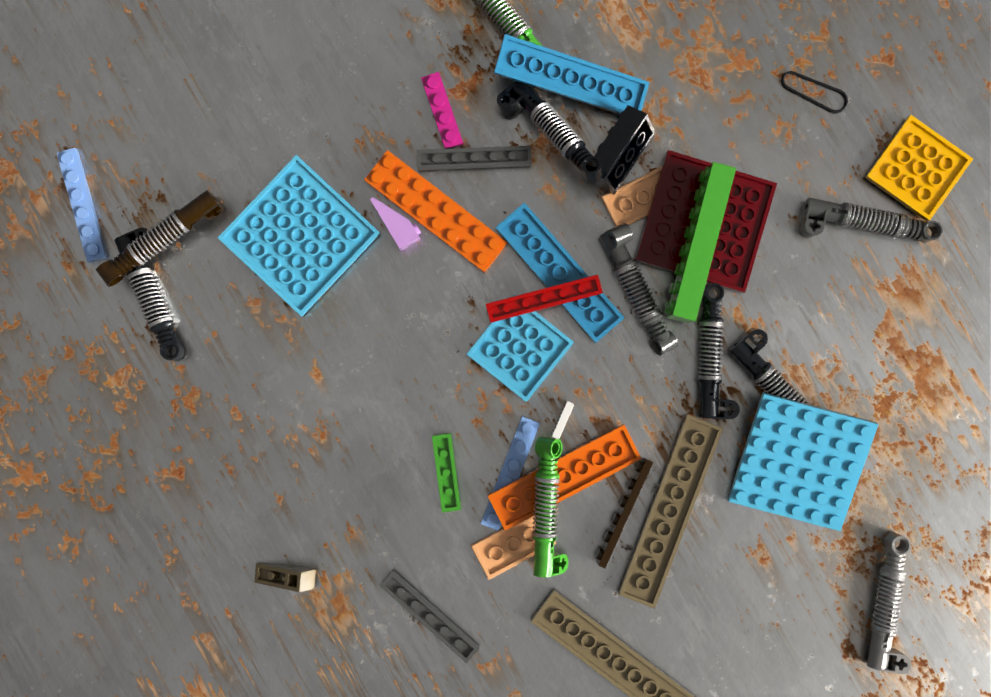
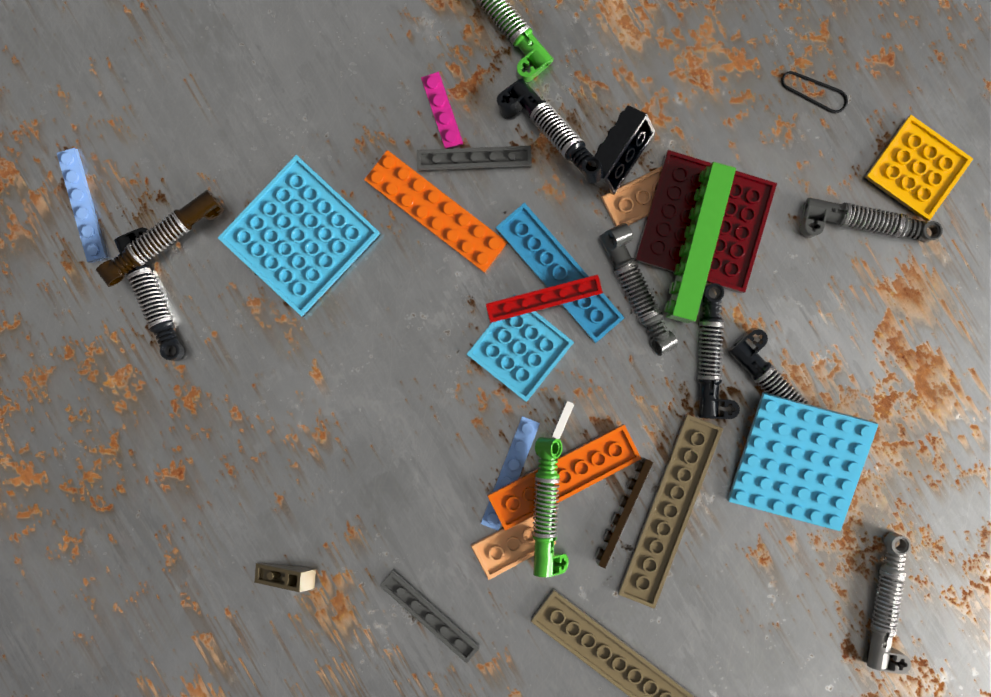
lavender slope [370,197,421,251] -> none
bright green plate [432,433,461,513] -> none
dark azure plate [493,34,650,114] -> none

